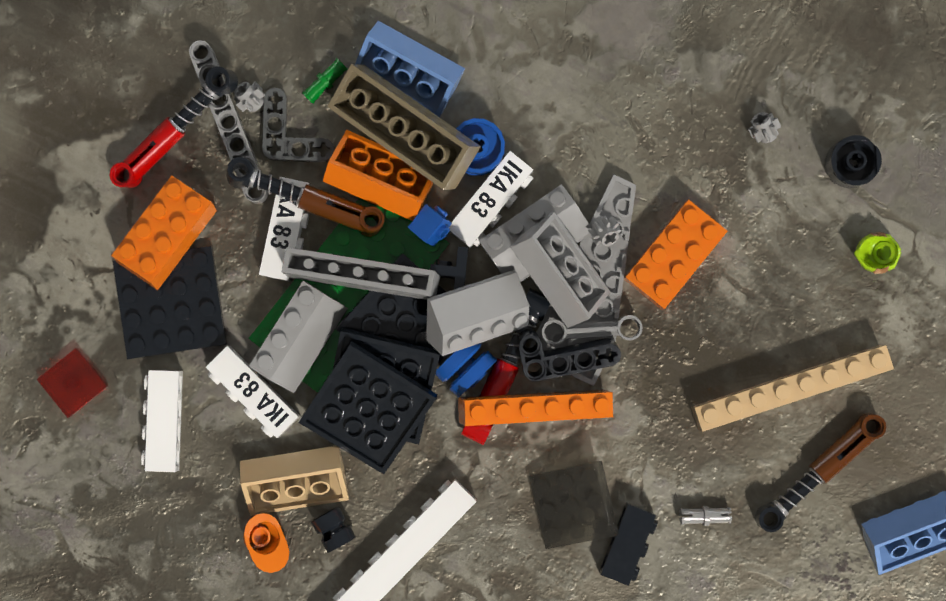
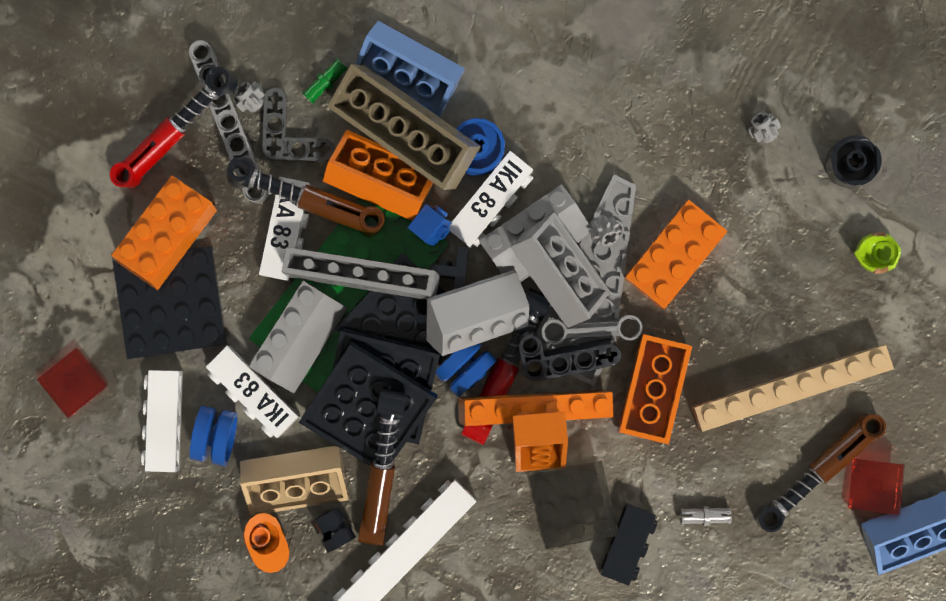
none -> blue wheel [190,406,238,466]
none -> piece [358,389,407,546]
none -> orange brick [513,409,568,472]
none -> orange brick [617,334,692,444]
none -> clear red plate [848,459,905,515]

